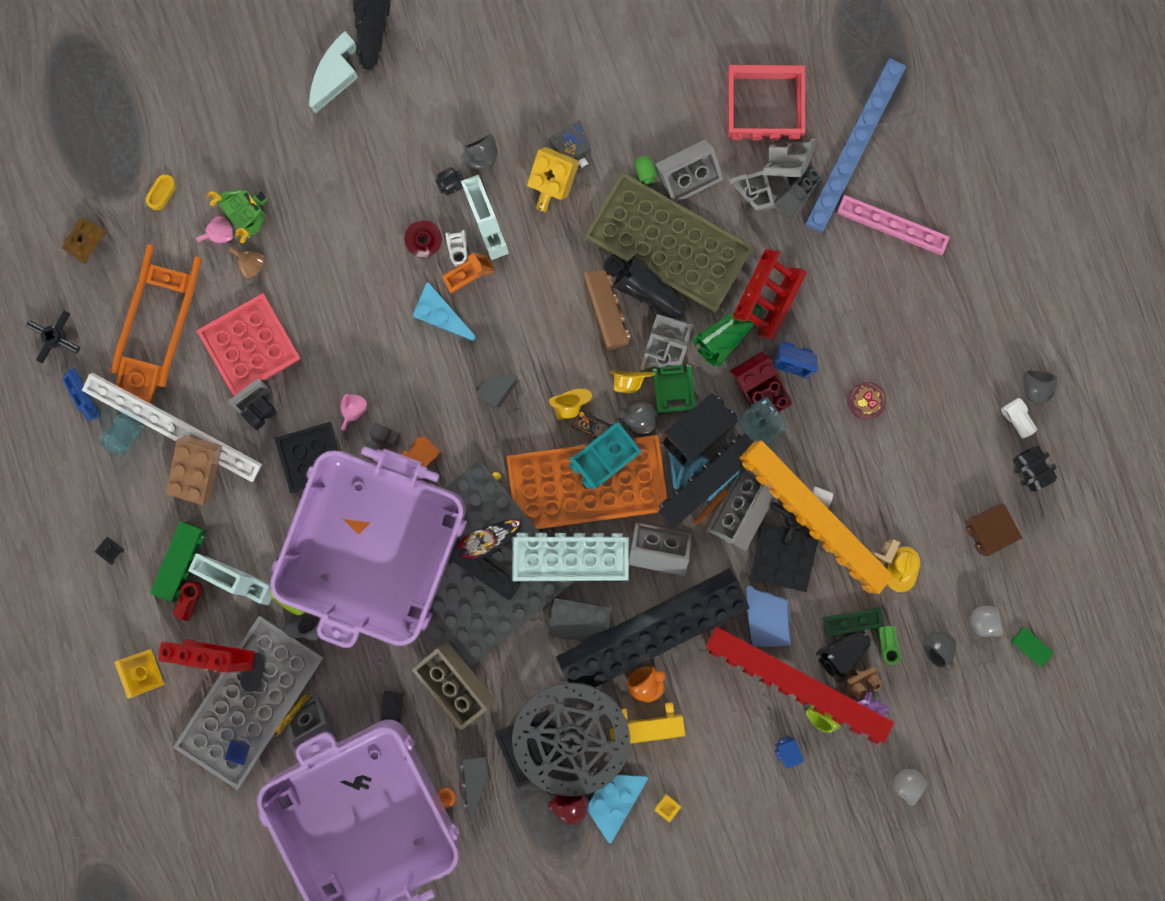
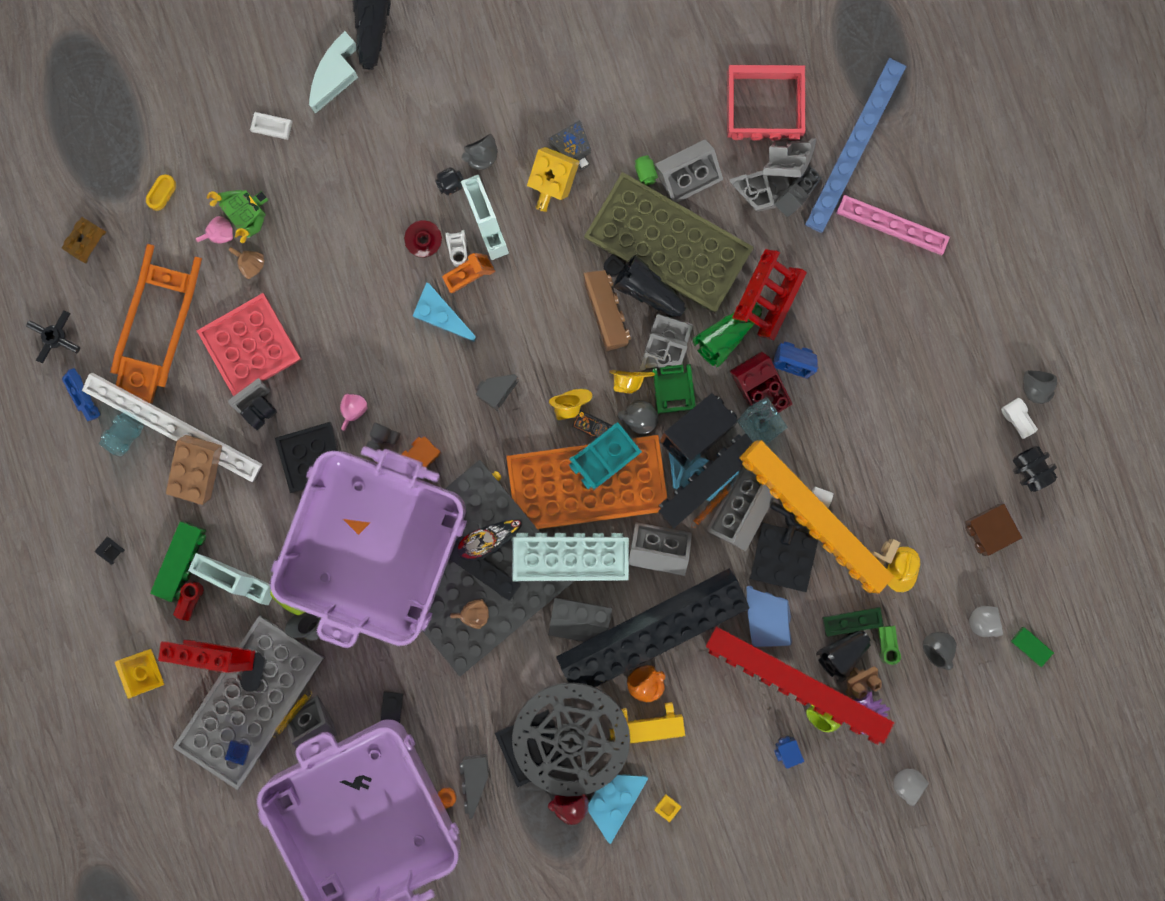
dark tan brick [412,641,496,730] -> none
tile [847,382,886,420] -> none
none -> white tile [250,112,292,140]
none -> medium nougat piece [450,599,489,629]

